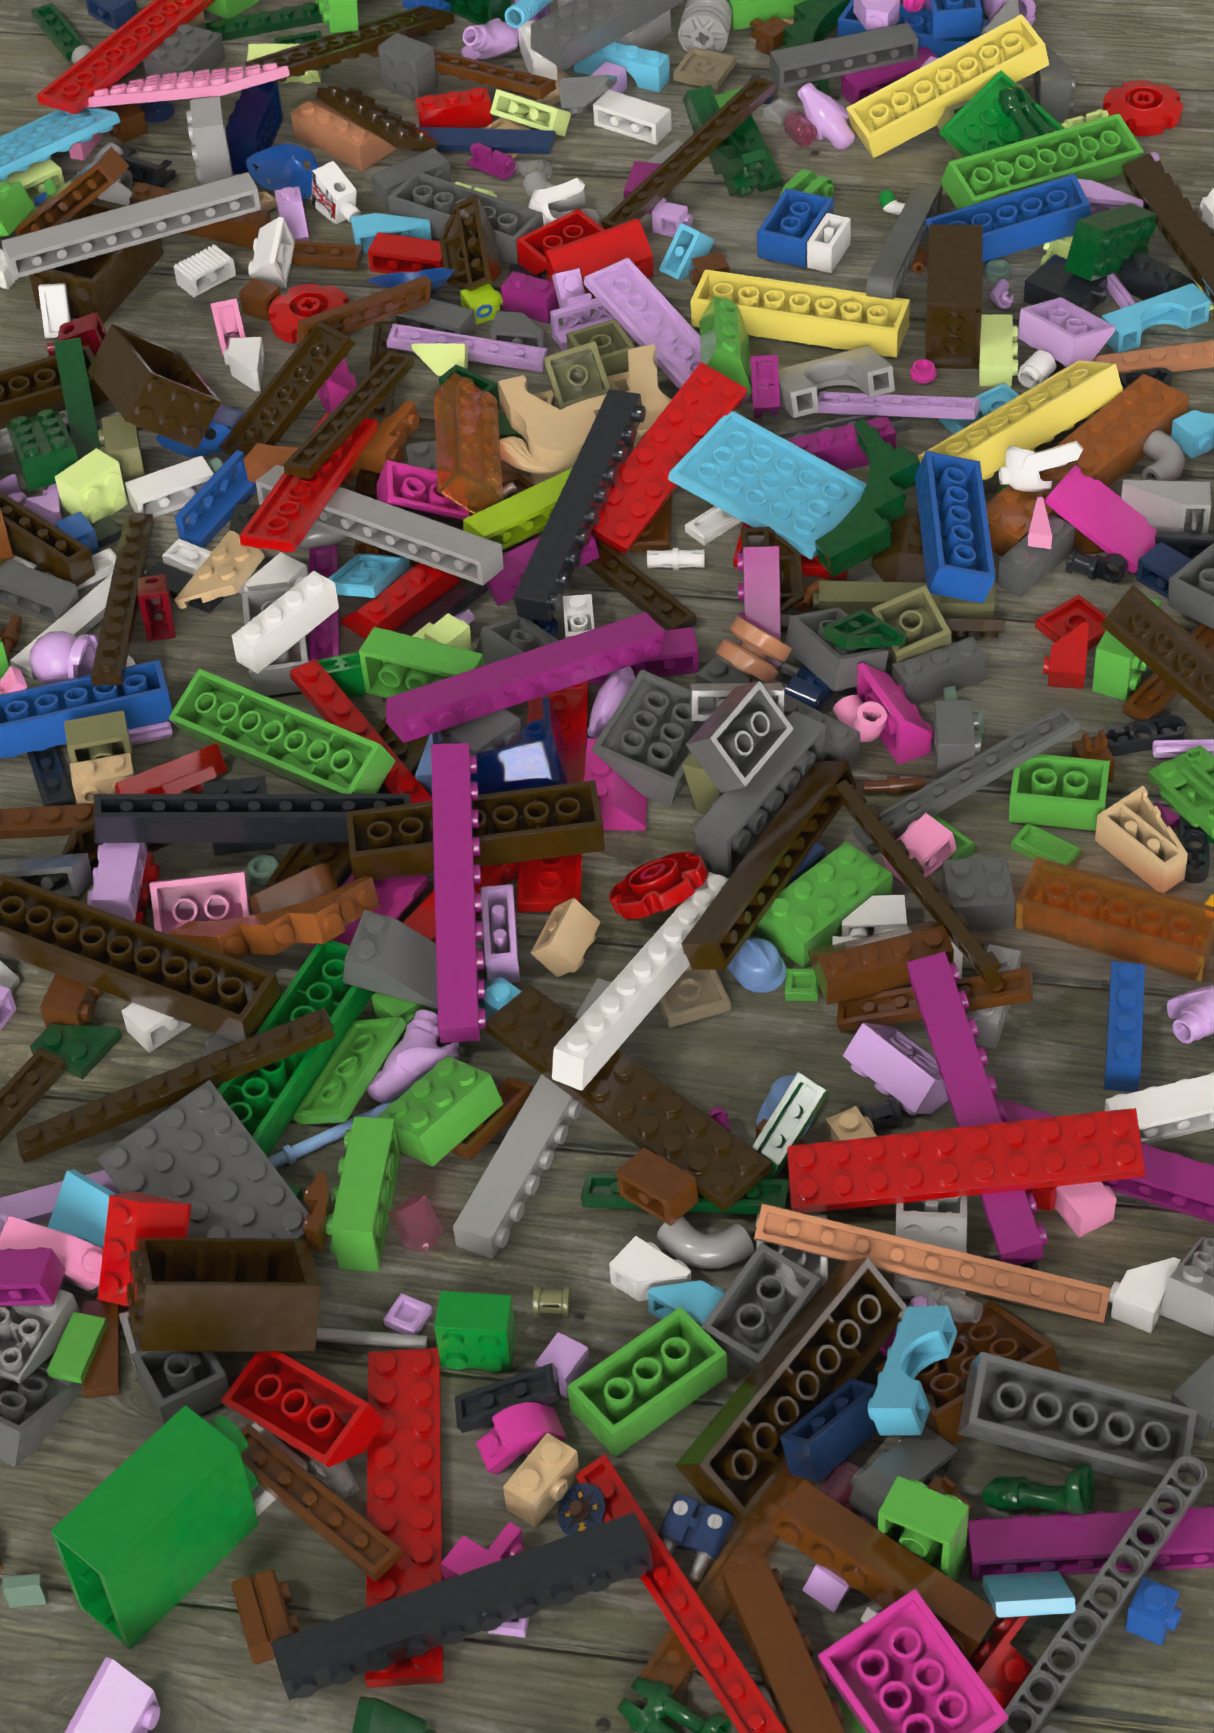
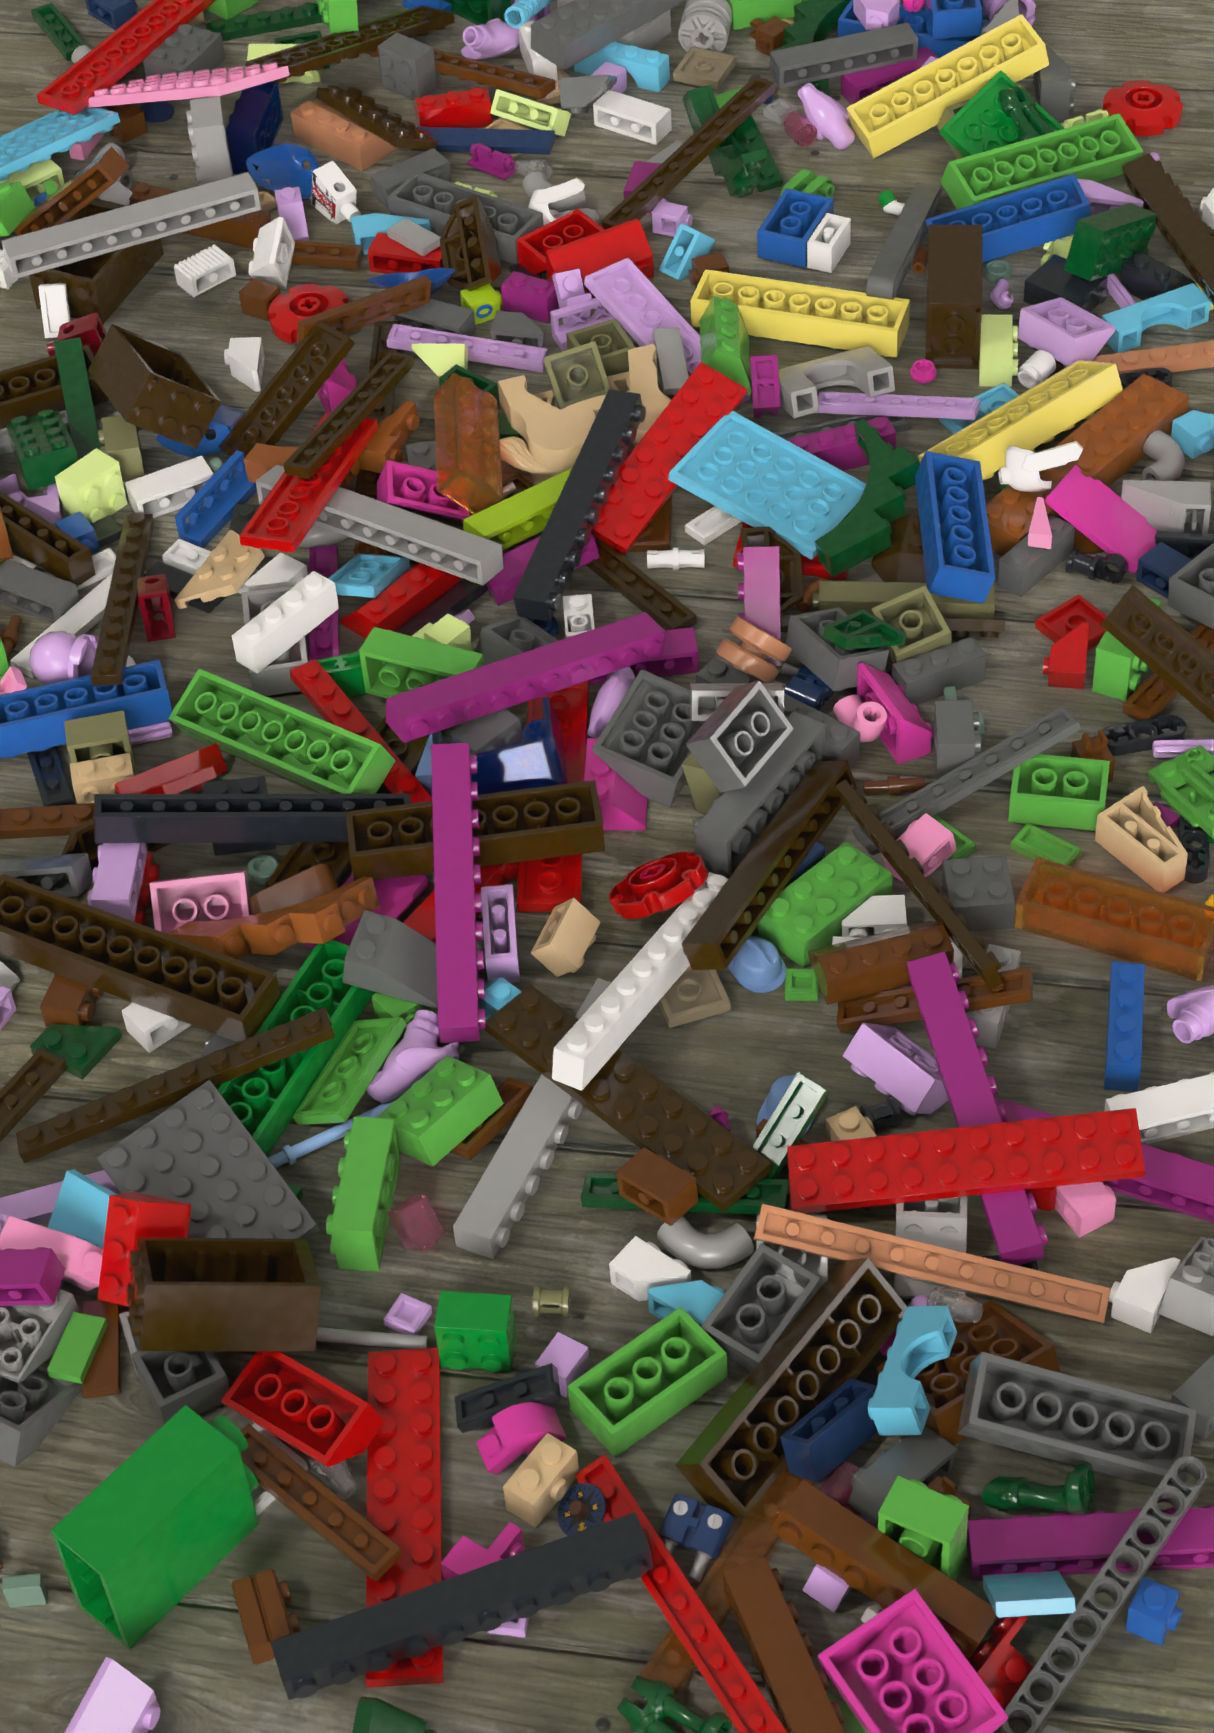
black hinge [120,148,176,188] -> none
bright pink slope [210,299,246,356] -> none
reddish brown slope [303,1171,333,1252] -> none
none -> light grey tile [387,218,441,257]
none -> light grey tile [652,328,689,395]

